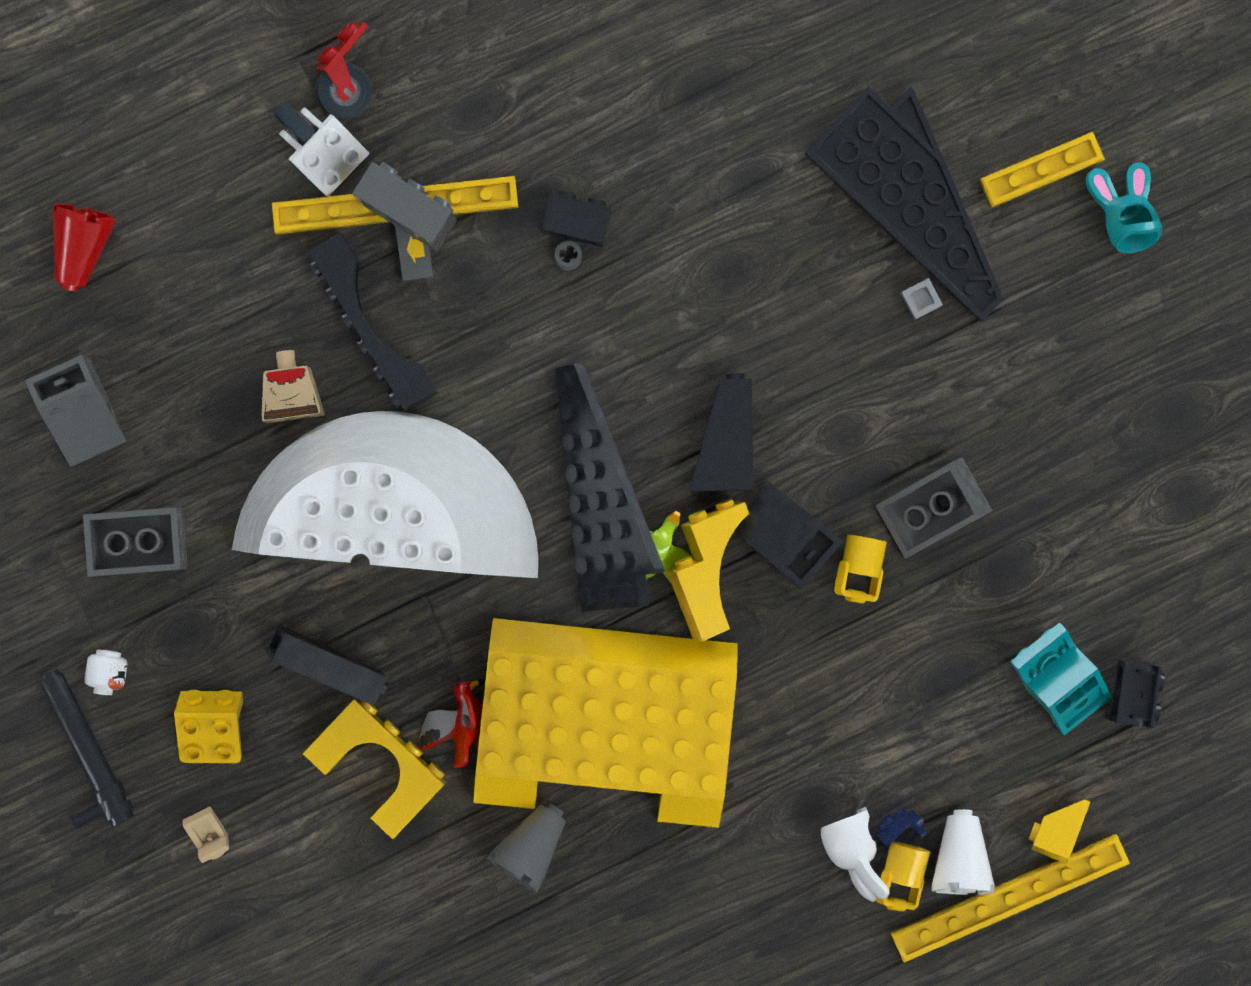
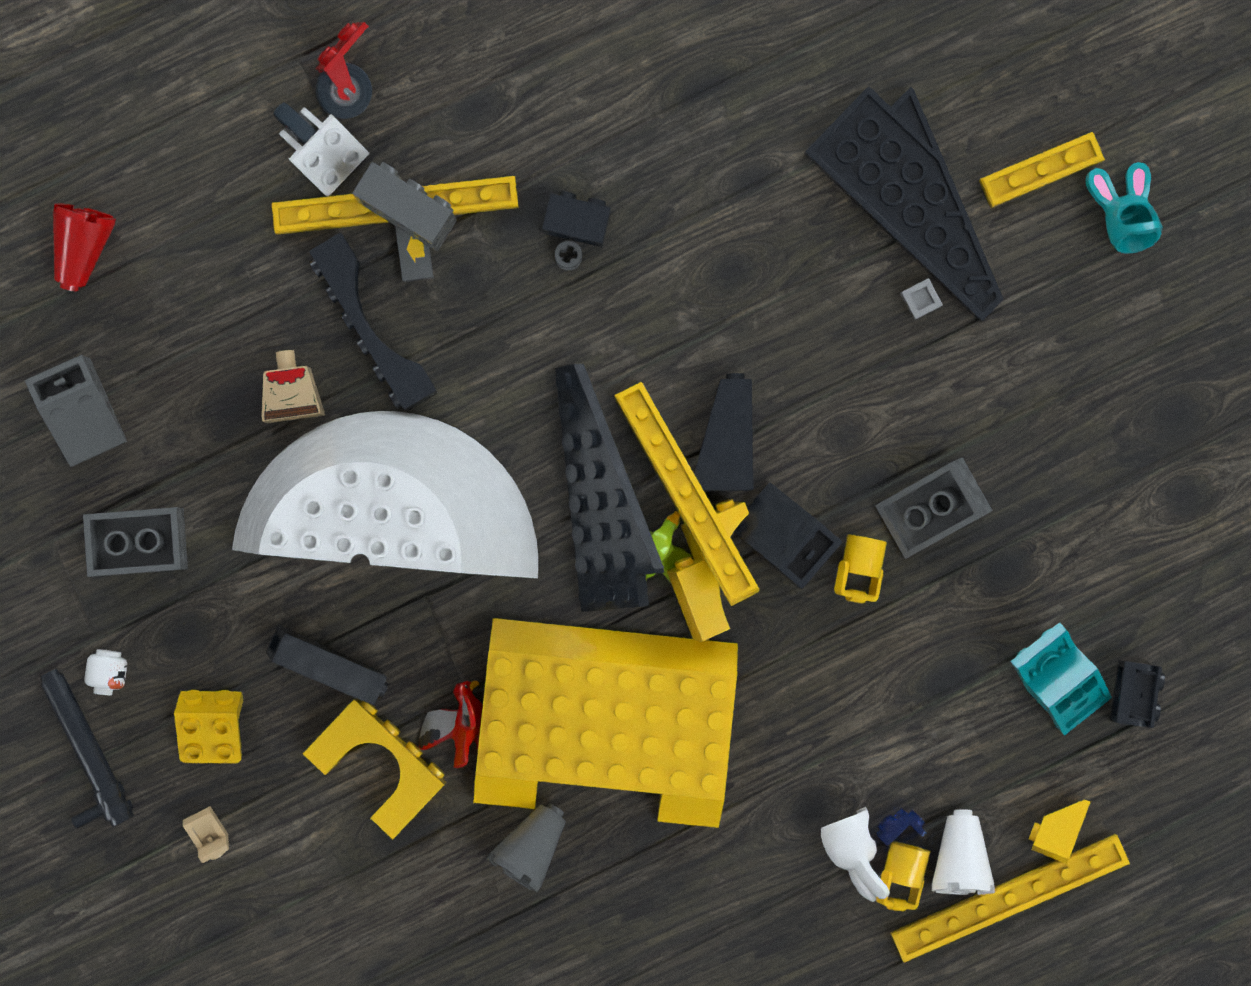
none -> yellow tile [614,382,759,606]

